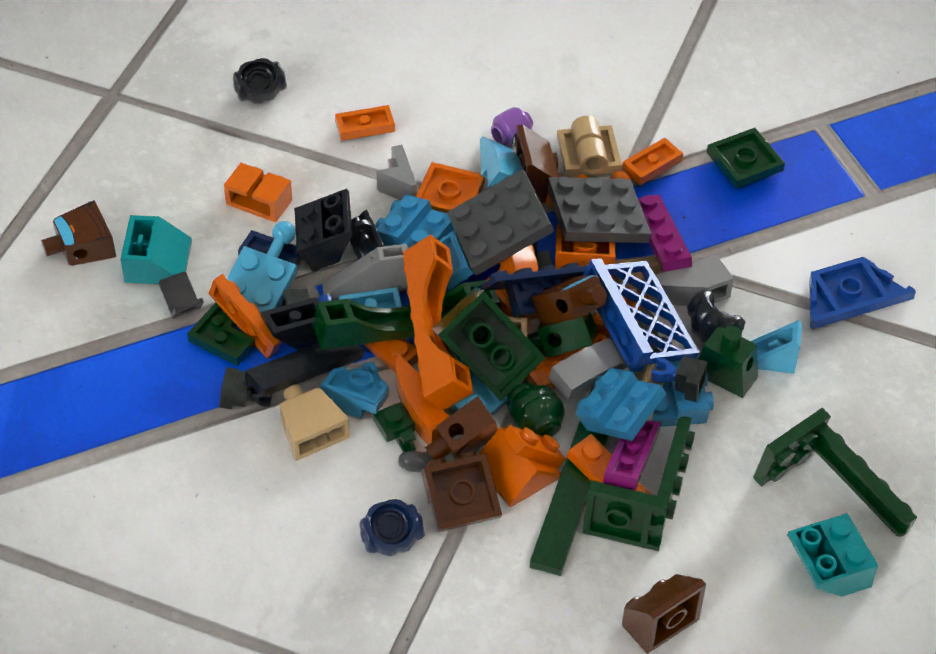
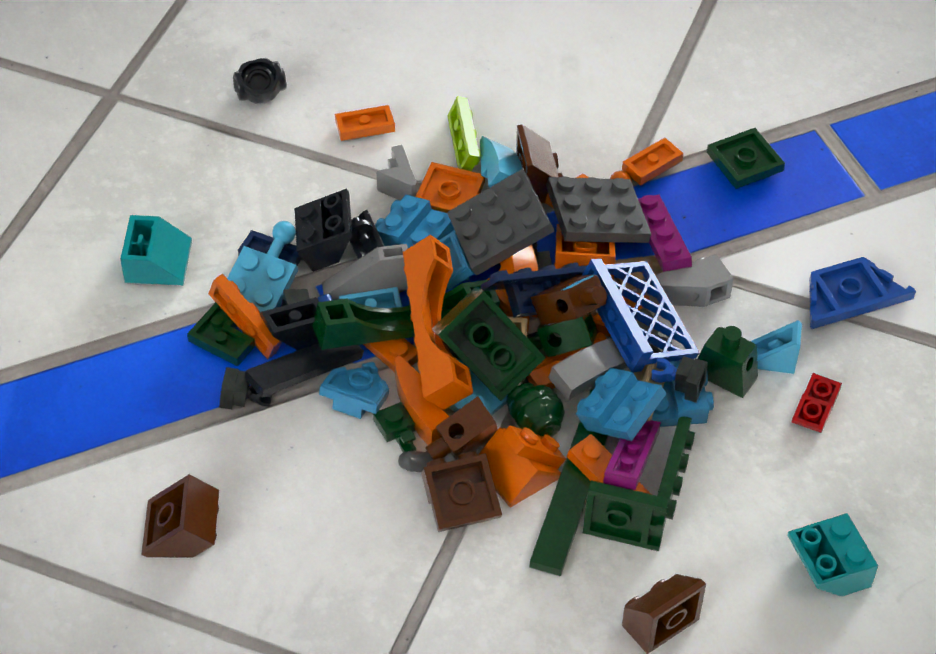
reddish brown torso [41,200,116,266] -> none
black bracket [158,272,204,319] -> none
orange piece [224,162,292,223] -> none
tan torso [279,385,350,461] -> none
dark blue hair [359,499,425,557] -> none
medium lavender head [491,107,533,148] -> none
tan plate [557,116,622,177] -> none
black hair [687,290,746,343] -> none
dark green bracket [753,407,917,537] -> none
none -> reddish brown slope [141,474,219,558]
none -> lime plate [447,96,481,171]
none -> red slope [792,373,842,433]

